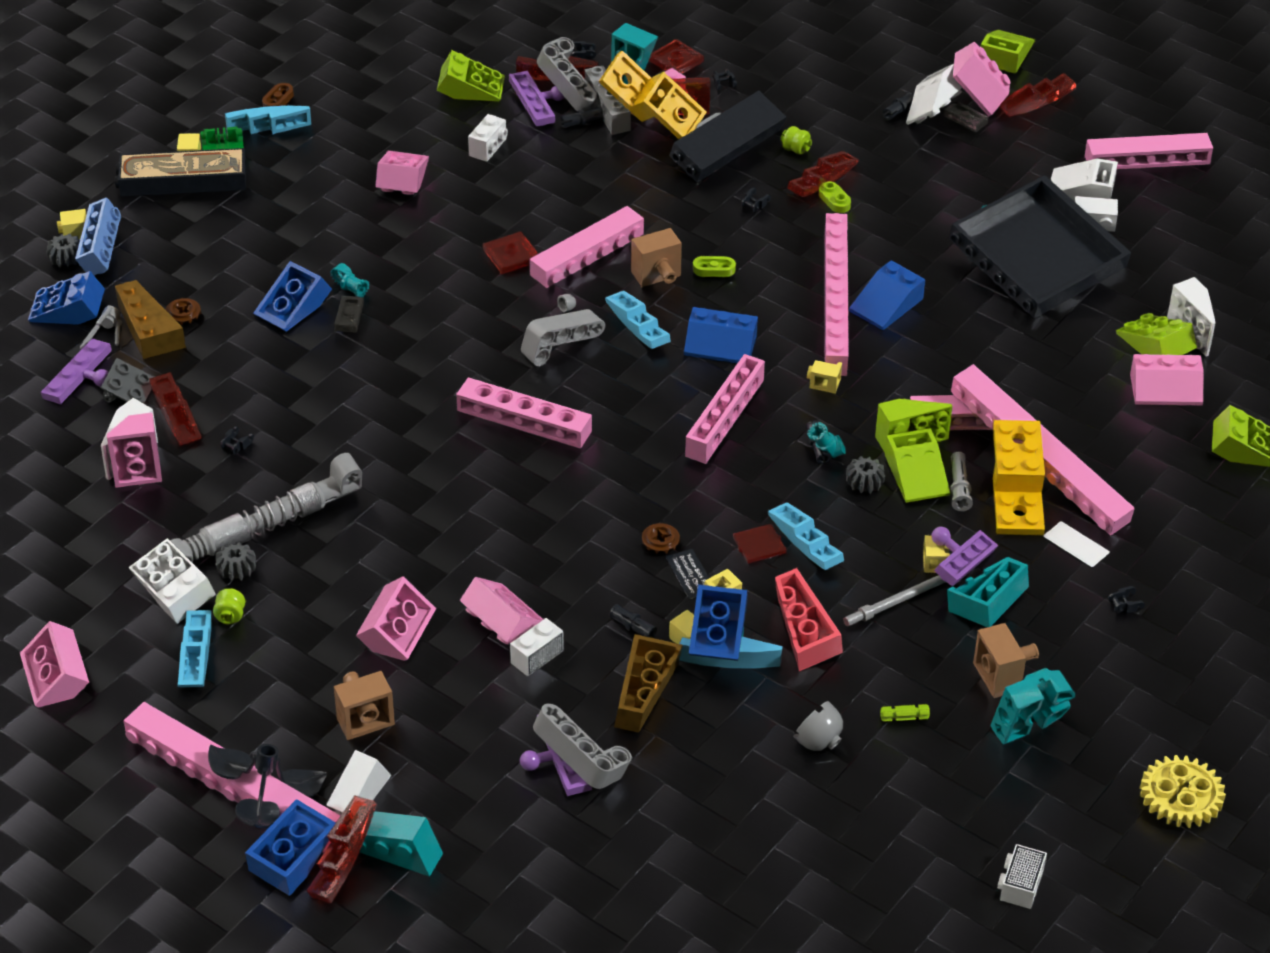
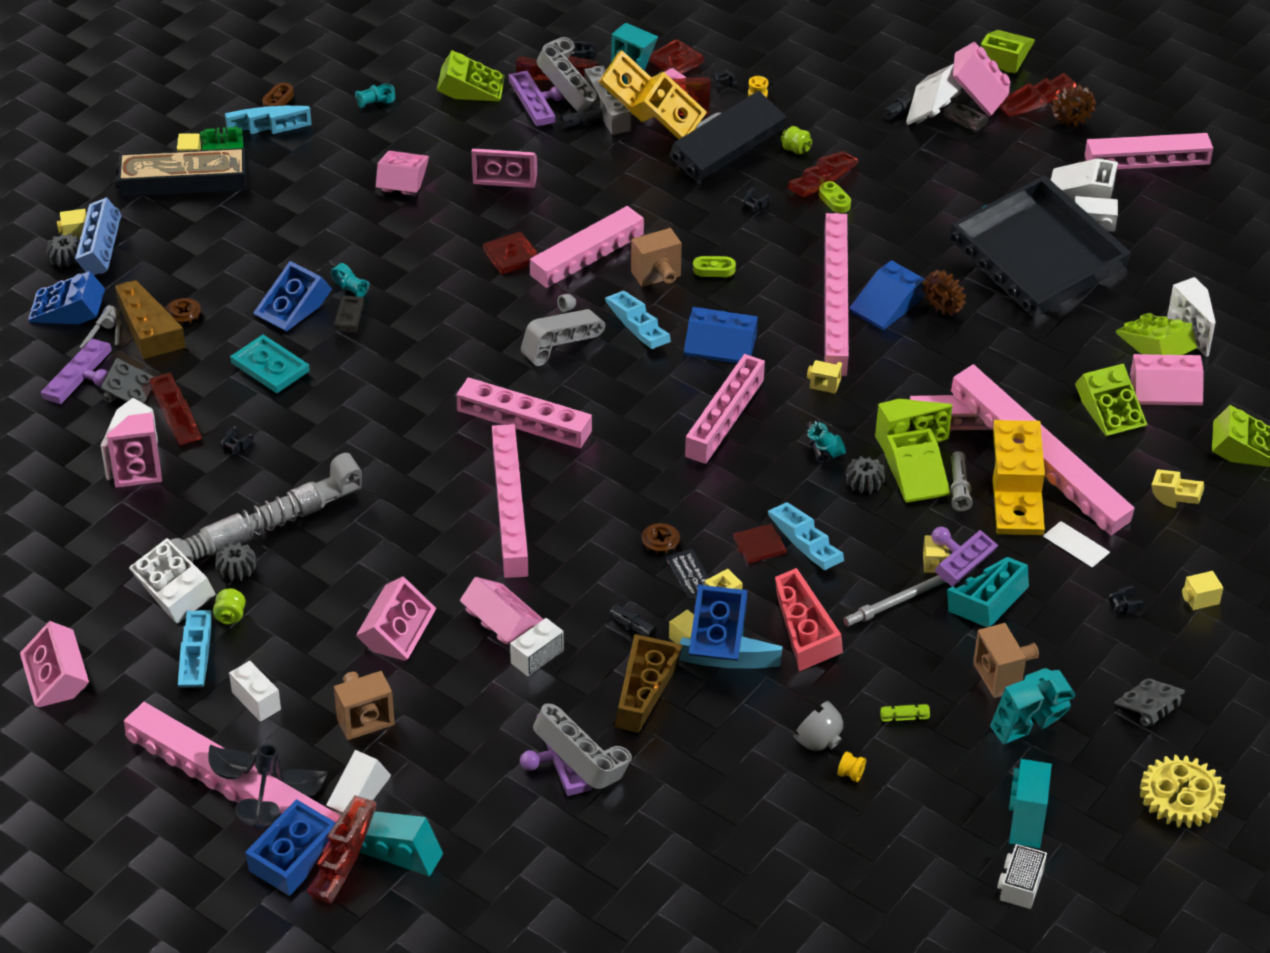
white brick [468,114,508,162] -> none
none -> white brick [229,661,281,722]
none -> teal plate [230,335,309,393]
none -> teal connector [355,84,396,108]
none -> bright pink slope [472,149,537,188]
none -> bright pink brick [492,424,528,578]
none -> yellow wheel [748,76,768,98]
none -> yellow wheel [837,751,866,782]
none -> reddish brown gear [922,270,966,316]
none -> teal wedge [1009,759,1052,848]
none -> reddish brown gear [1051,85,1097,126]
none -> lime slope [1075,363,1147,436]
none -> dark grey hinge [1114,678,1185,726]
none -> light yellow brick [1152,469,1204,508]
none -> light yellow brick [1182,571,1223,610]

